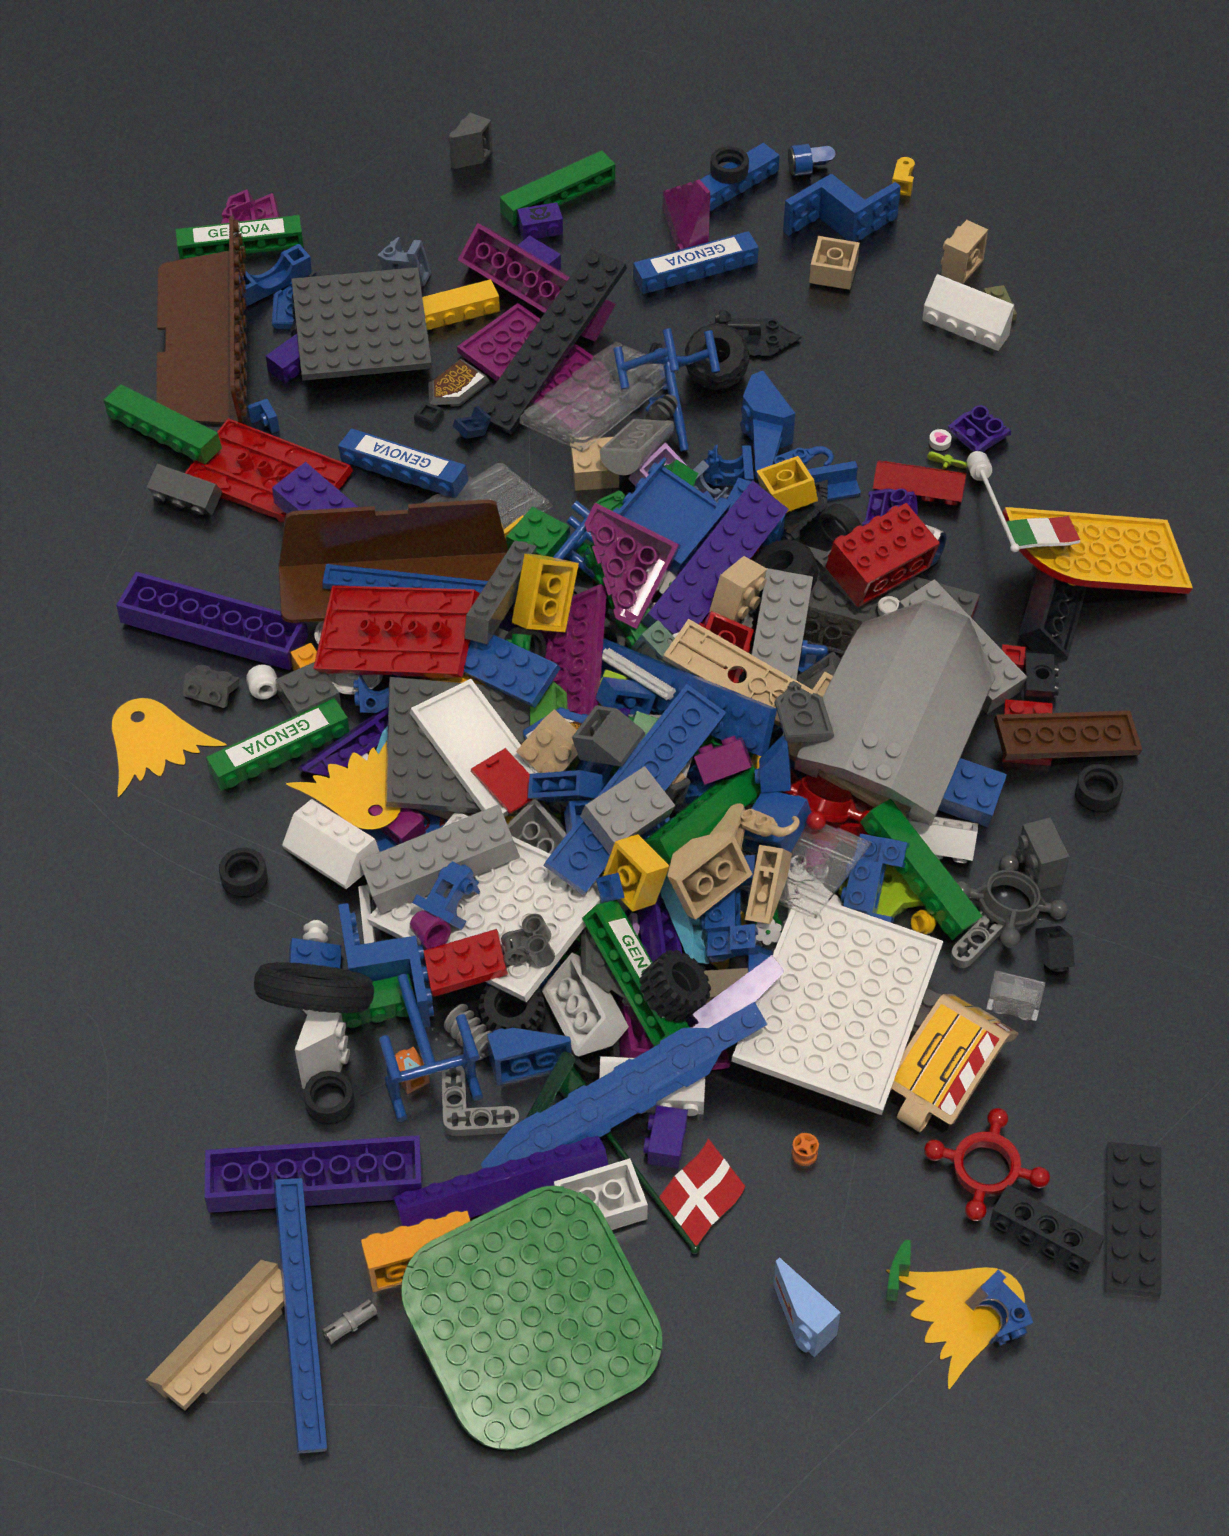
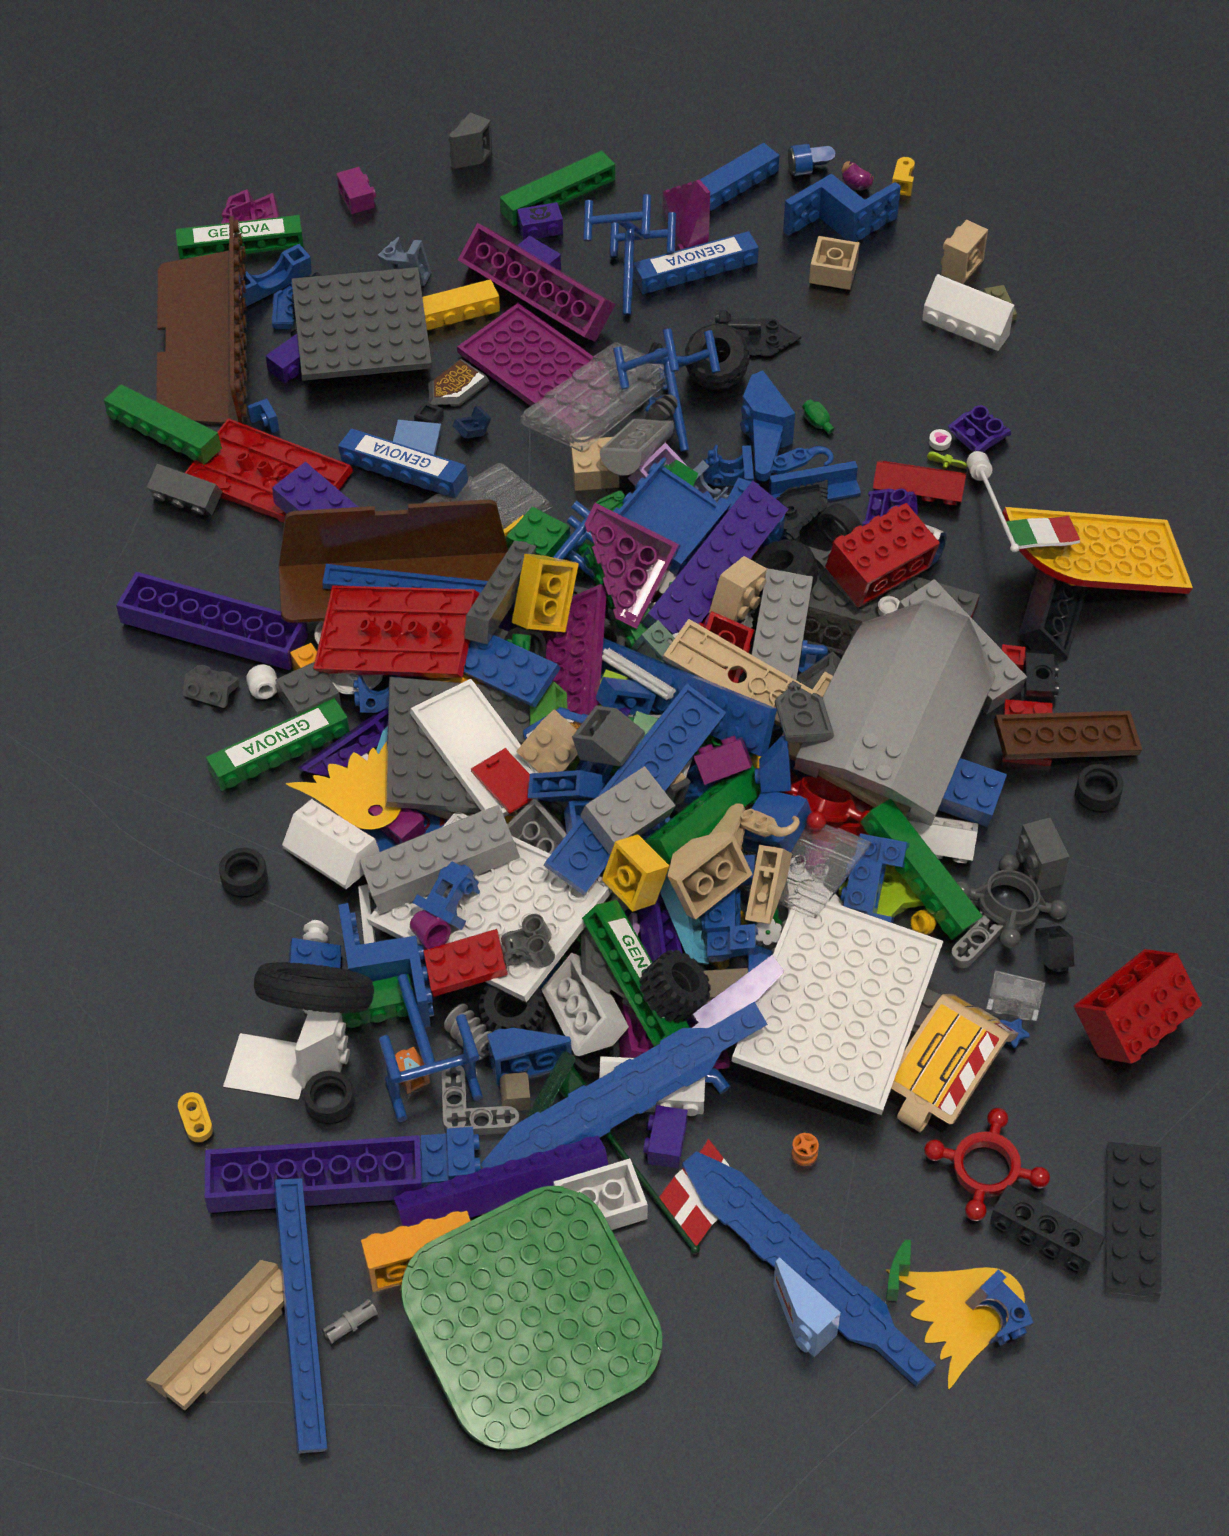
yellow piece [112,698,227,797] -> none
black plate [480,248,627,435] -> none
blue tile [596,873,625,903] -> none
black tyre [710,146,749,184] -> none
yellow brick [757,456,818,513] -> none
none -> yellow plate [178,1092,213,1142]
none -> white sticker [223,1033,302,1100]
none -> magenta brick [336,167,376,214]
none -> medium blue tile [393,420,441,455]
none -> blue plate [421,1127,481,1187]
none -> dark tan piece [500,1072,531,1111]
none -> blue piece [583,194,676,315]
none -> blue plate [682,1151,936,1387]
none -> blue arm [705,1068,730,1094]
none -> green plant [802,399,835,434]
none -> magenta hair [842,161,874,191]
none -> blue plate [1000,1018,1030,1048]
none -> red brick [1073,949,1202,1063]

